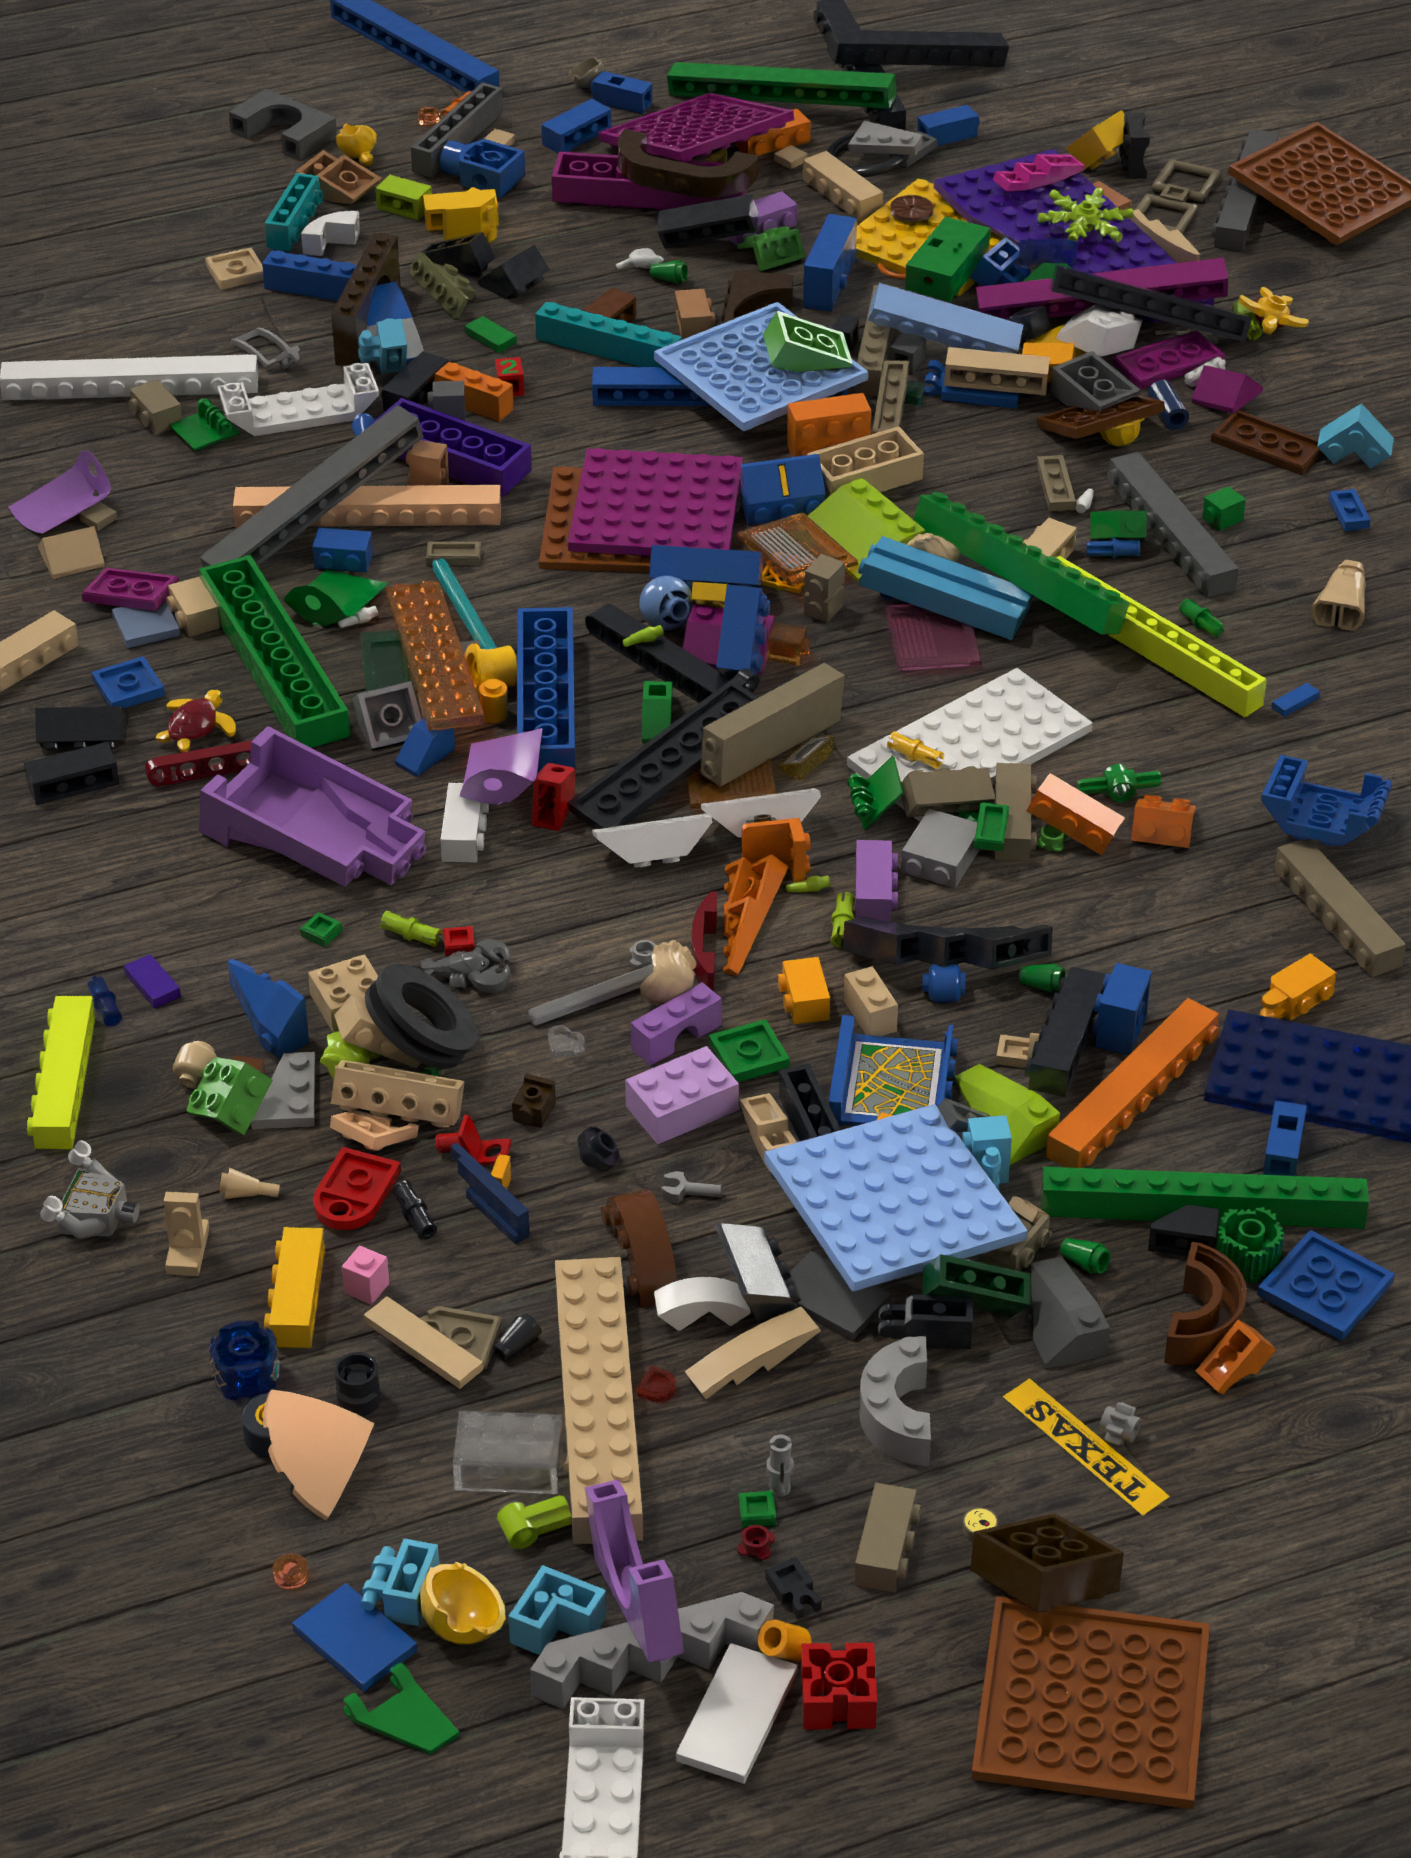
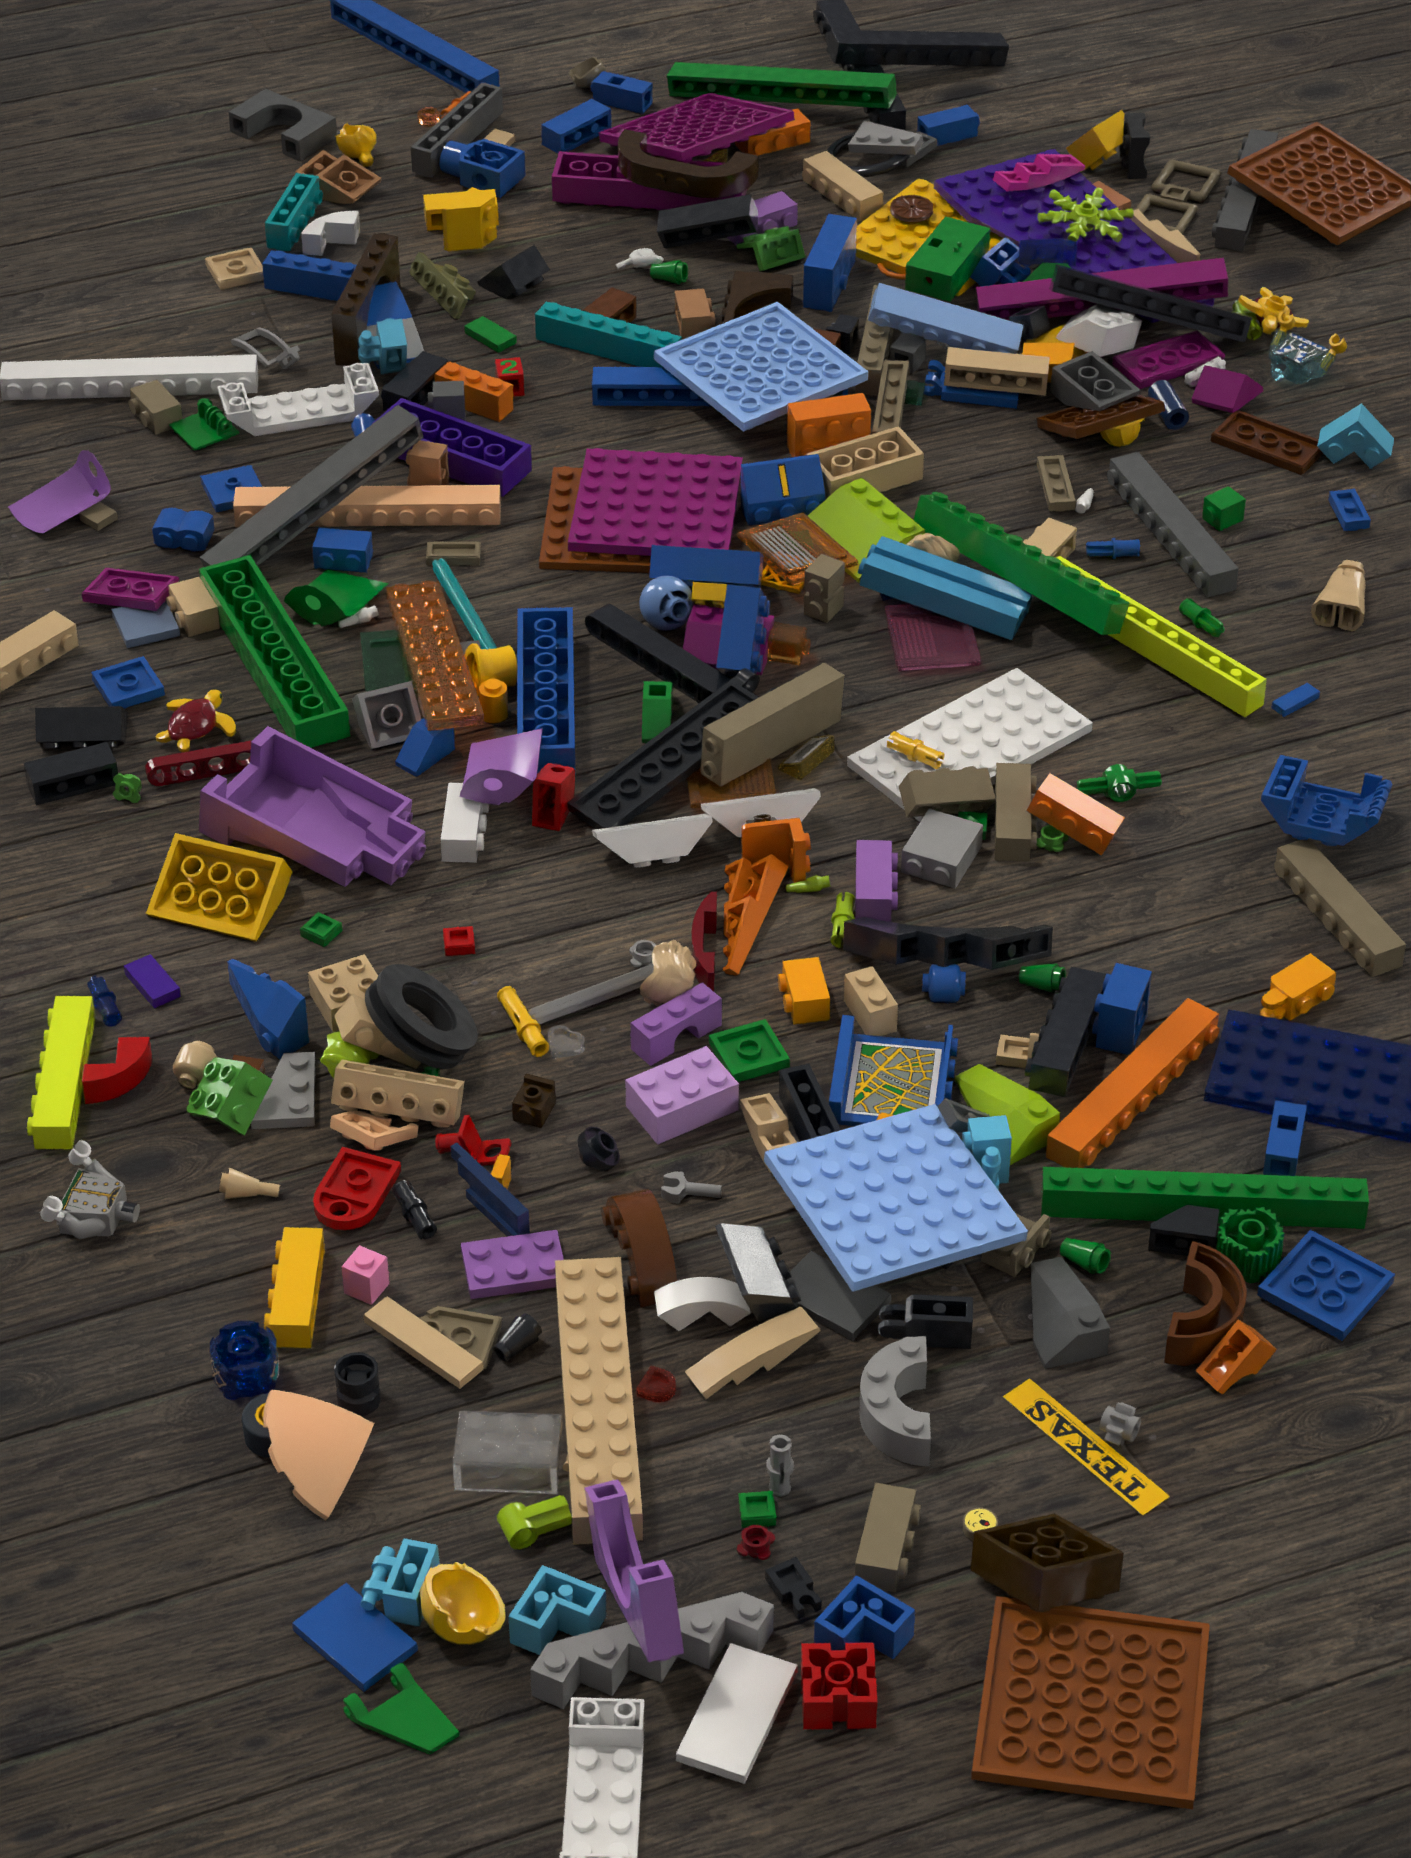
tan slope [38,526,105,579] -> none
tan bracket [164,1192,209,1276] -> none
clear orange tile [273,1553,309,1589] -> none
lime brick [375,175,432,220] -> none
lime pin [380,911,442,948] -> none
black slope [421,232,495,273] -> none
dark grey animal [421,939,511,993] -> none
lime piece [623,625,664,647] -> none
light orange brick [758,1620,812,1662] -> none
bright green slope [763,311,853,372] -> none
tan tile [774,145,808,170] -> none
green hinge [847,756,904,830] -> none
dark green brick [922,1254,1030,1317] -> none
green tile [974,803,1010,851] -> none
tan tile [1009,1196,1049,1223] -> none
green slope [1090,510,1147,540] -> none
orange bracket [1131,795,1196,848] -> none
none -> red brick [82,1037,152,1104]
none -> bright green plate [113,773,142,803]
none -> yellow slope [146,833,293,942]
none -> blue brick [152,508,215,551]
none -> blue plate [201,465,262,512]
none -> medium lavender plate [461,1230,564,1299]
none -> yellow pin [497,986,550,1057]
none -> blue brick [814,1575,915,1659]
none -> clear light blue torso [1269,311,1347,384]

